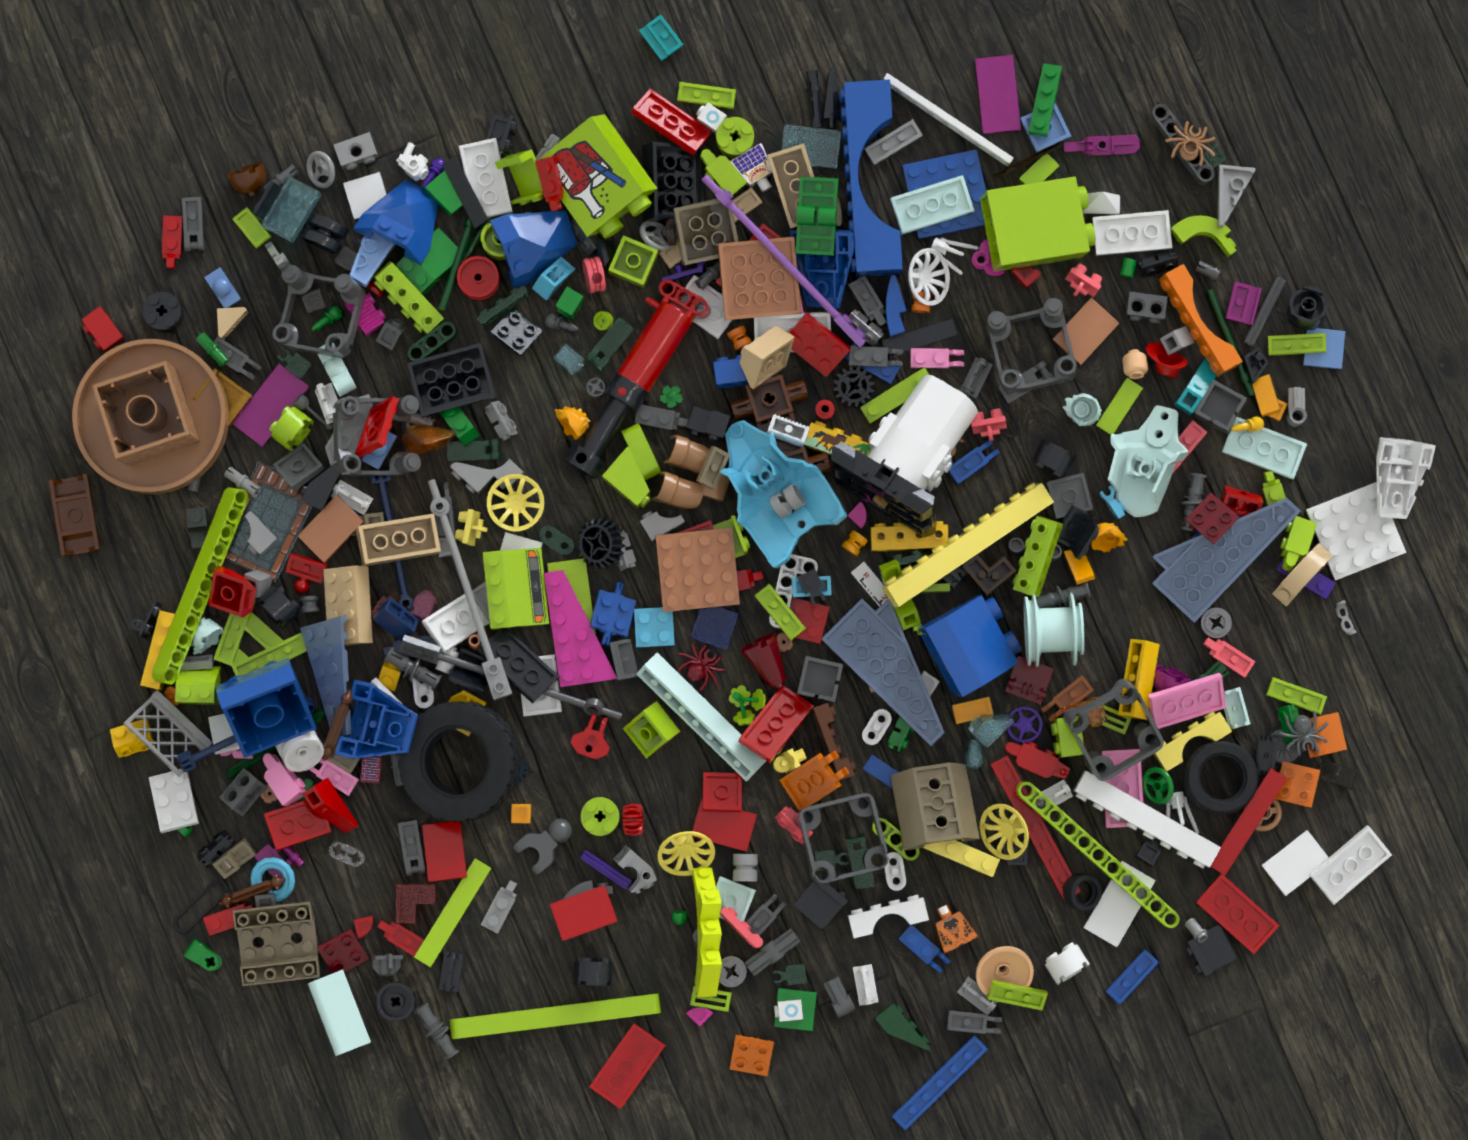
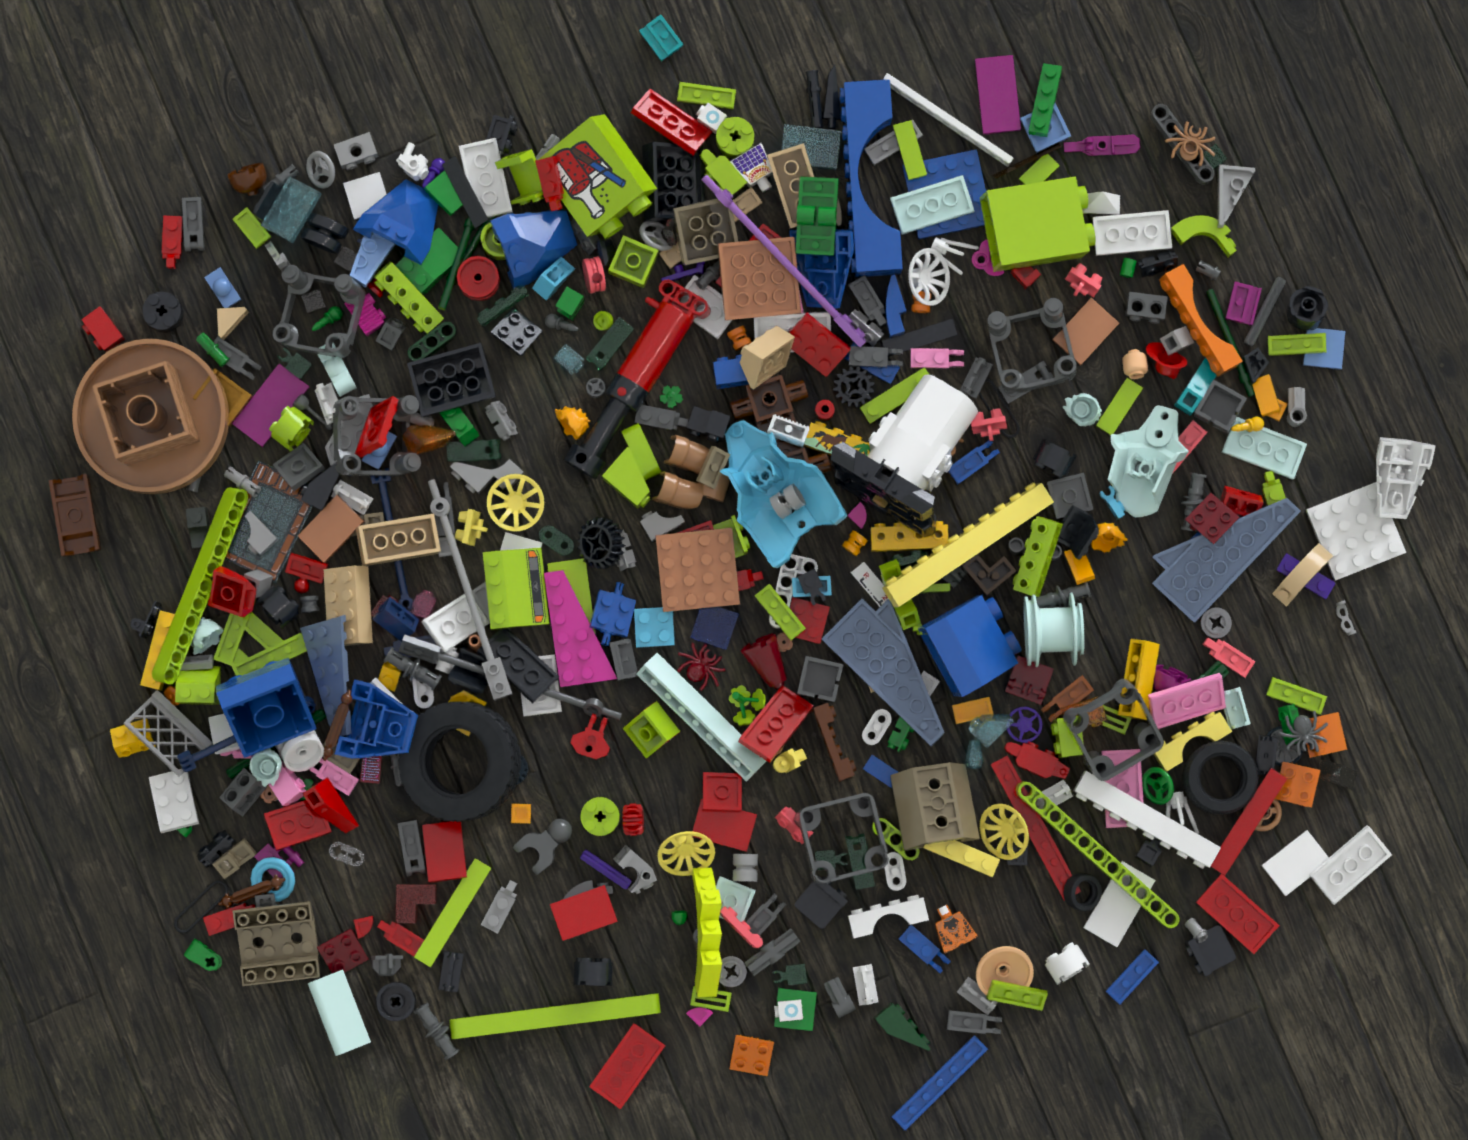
orange tile [779,751,849,811] -> none
lime hinge [1280,516,1317,572] -> none
none -> light aqua hair [250,748,282,787]
none -> lime tile [893,120,927,181]

